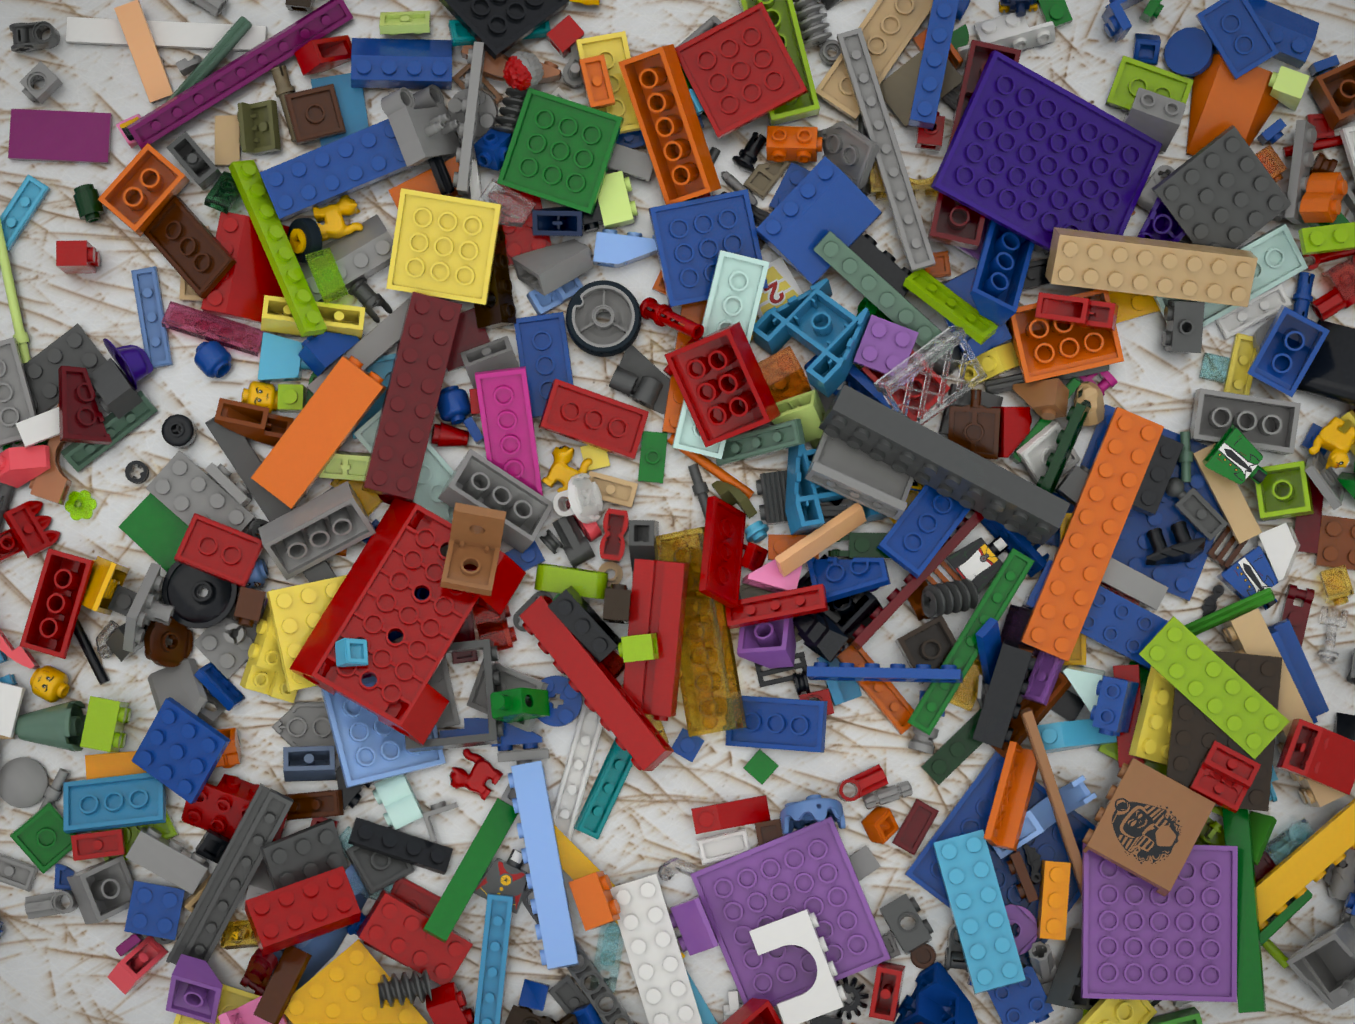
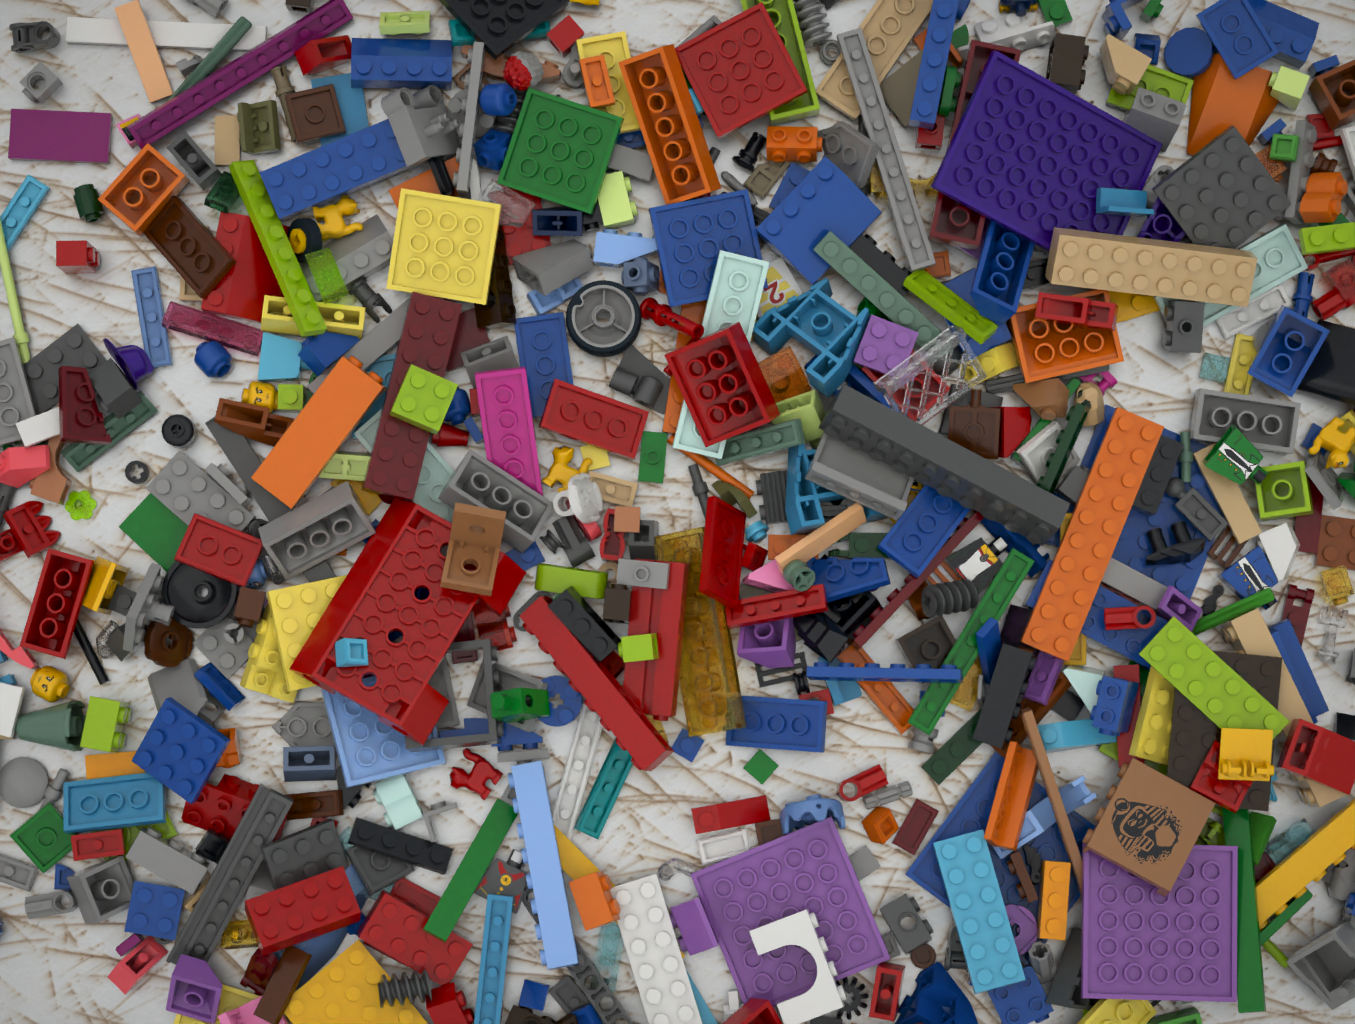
none -> clear arm [261,554,286,585]
none -> lime brick [389,364,458,435]
none -> blue head [478,83,517,116]
none -> nougat tile [614,506,641,533]
none -> light grey plate [616,558,670,589]
none -> sand blue brick [621,257,660,295]
none -> sand green wheel [783,560,815,592]
none -> green plate [937,65,961,117]
none -> dark brown brick [1046,33,1089,94]
none -> dark azure panel [1096,188,1154,217]
none -> tan slope [1099,34,1152,95]
none -> red piece [1104,606,1156,630]
none -> medium lavender slope [1156,585,1203,632]
none -> yellow hinge [1218,728,1274,781]
none -> bright green tile [1269,133,1300,162]

